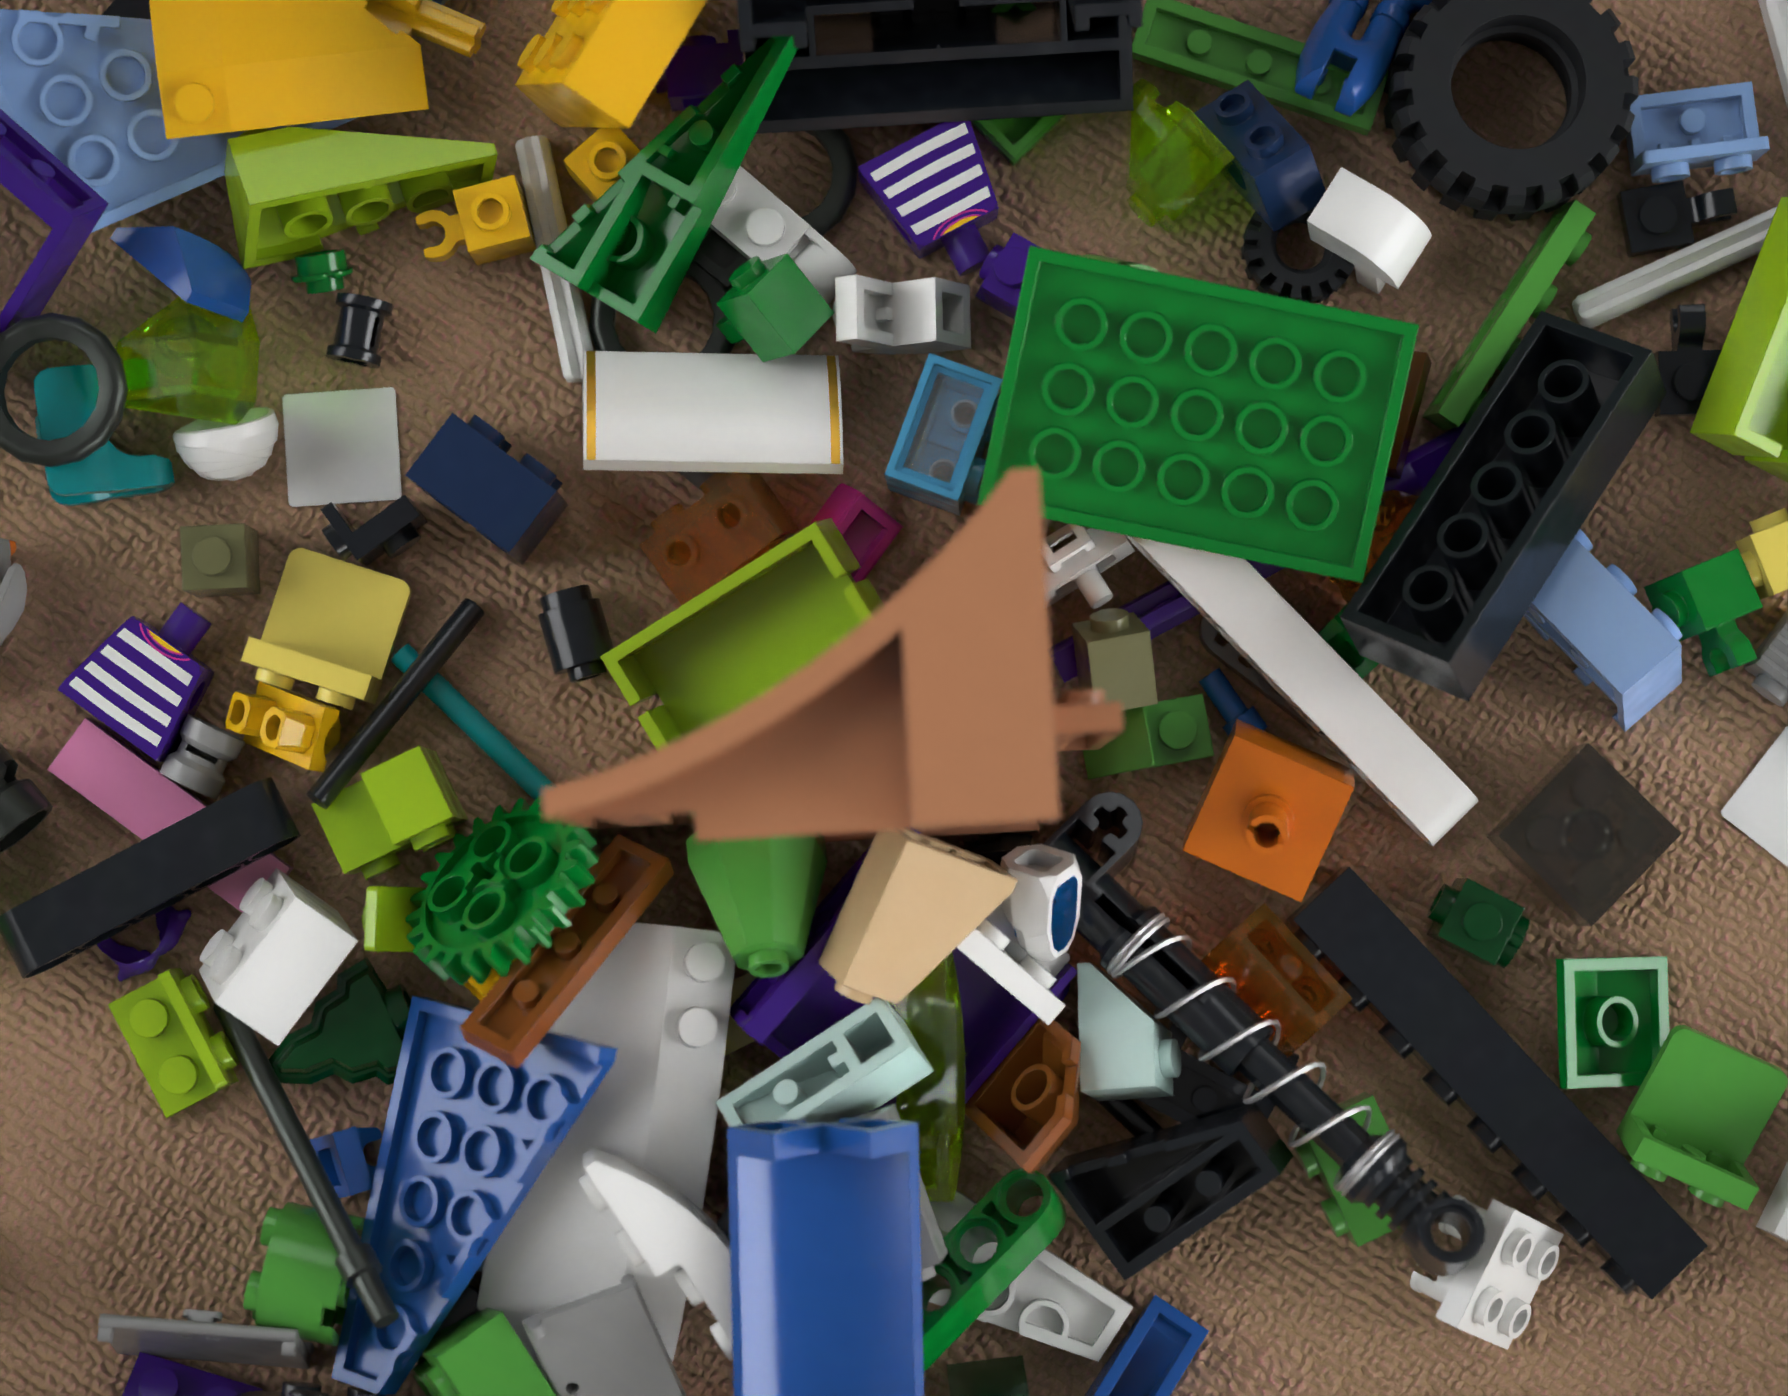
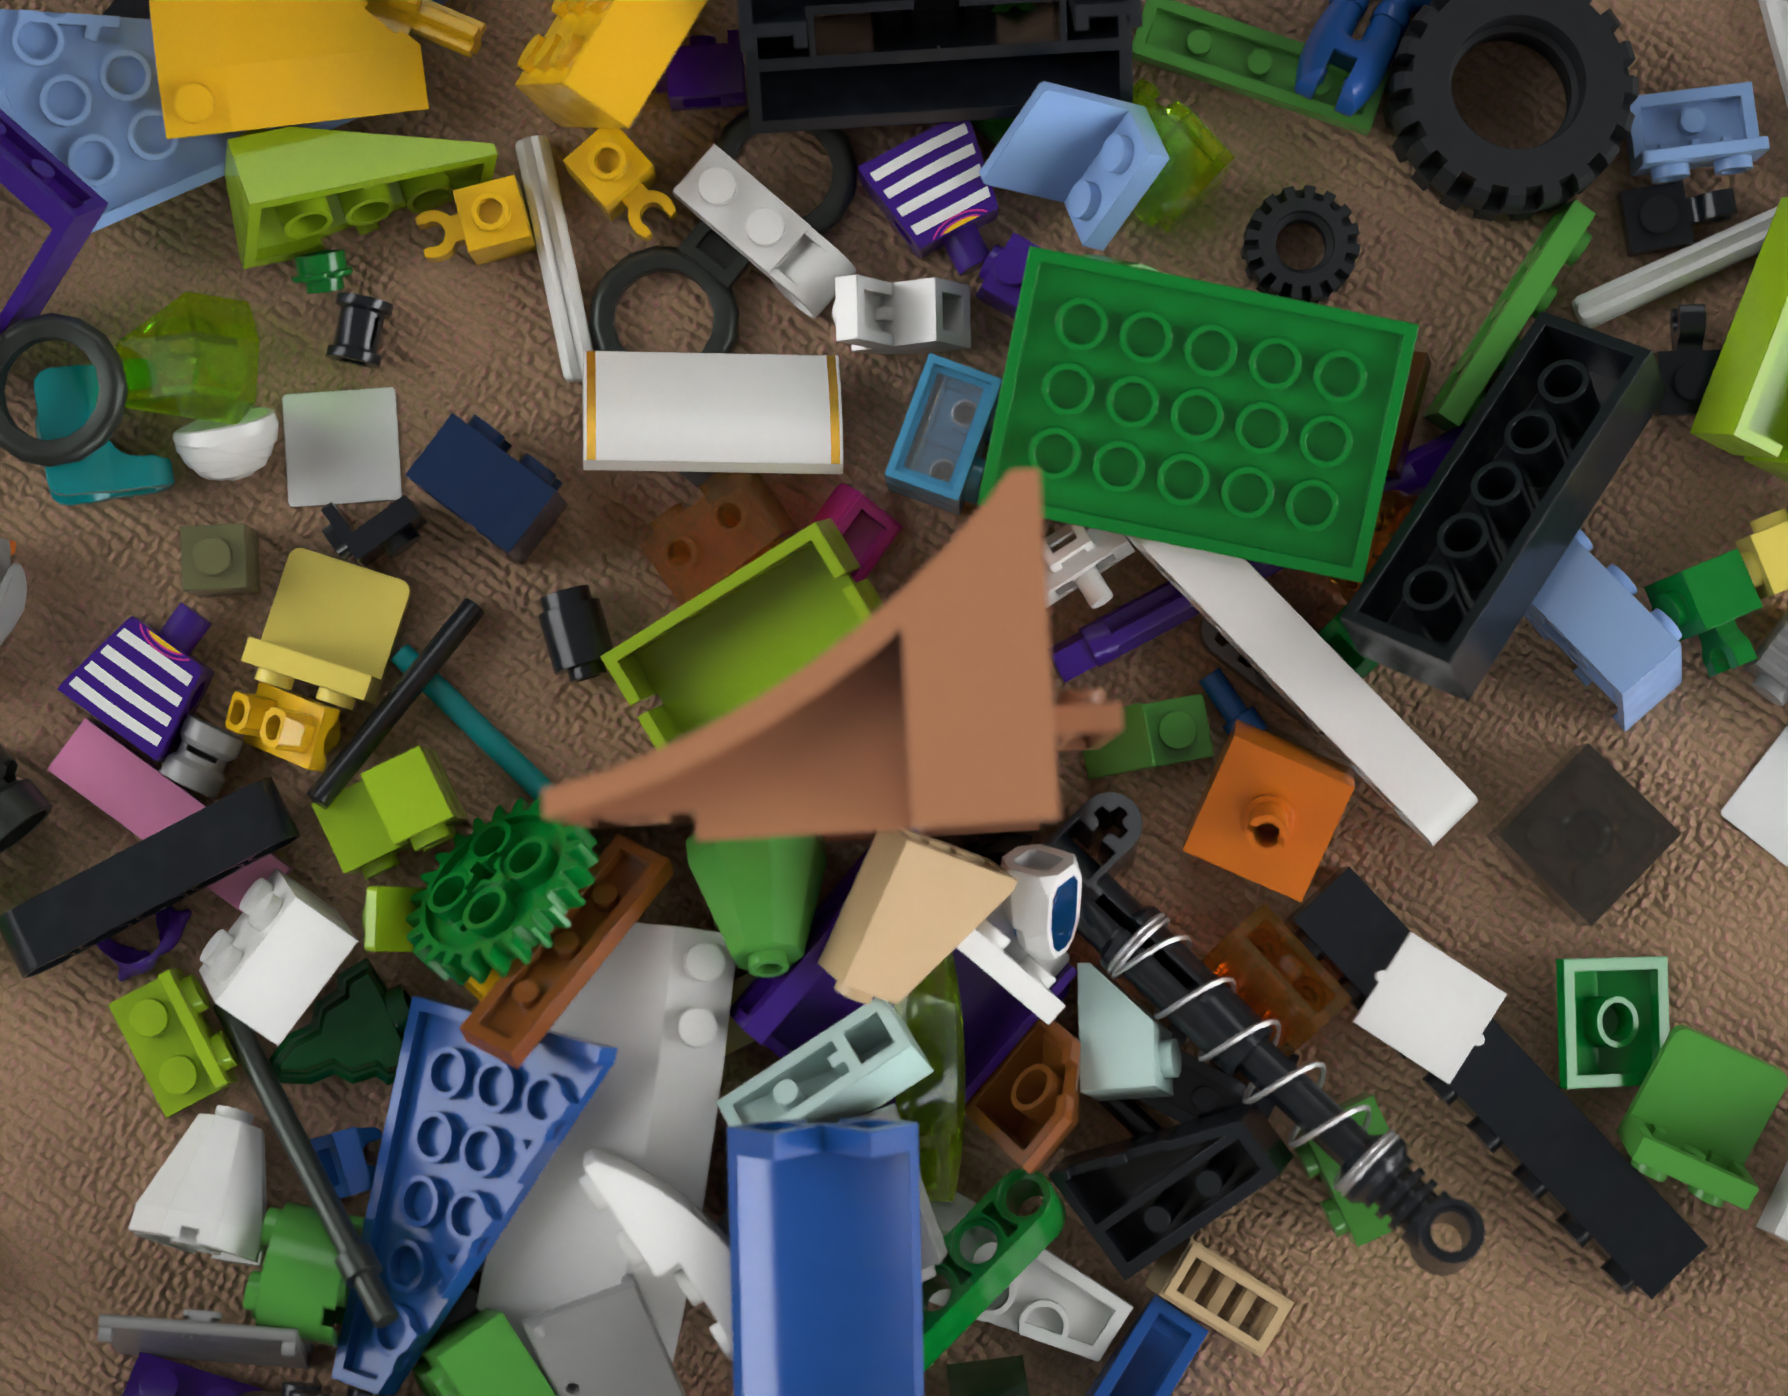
blue slope [110,226,251,322] -> none
green wedge [530,35,798,333] -> none
green brick [716,253,834,362] -> none
olive brick [1071,608,1158,710] -> none
dark blue brick [1194,80,1326,232] -> none
white brick [1307,167,1432,294] -> none
white plate [1410,1195,1564,1350] -> none
dark green brick [1427,878,1530,968] -> none
none -> white cone [128,1105,267,1267]
none -> light blue bracket [979,81,1170,251]
none -> tan slope [1145,1238,1294,1358]
none -> white piece [1352,932,1507,1084]

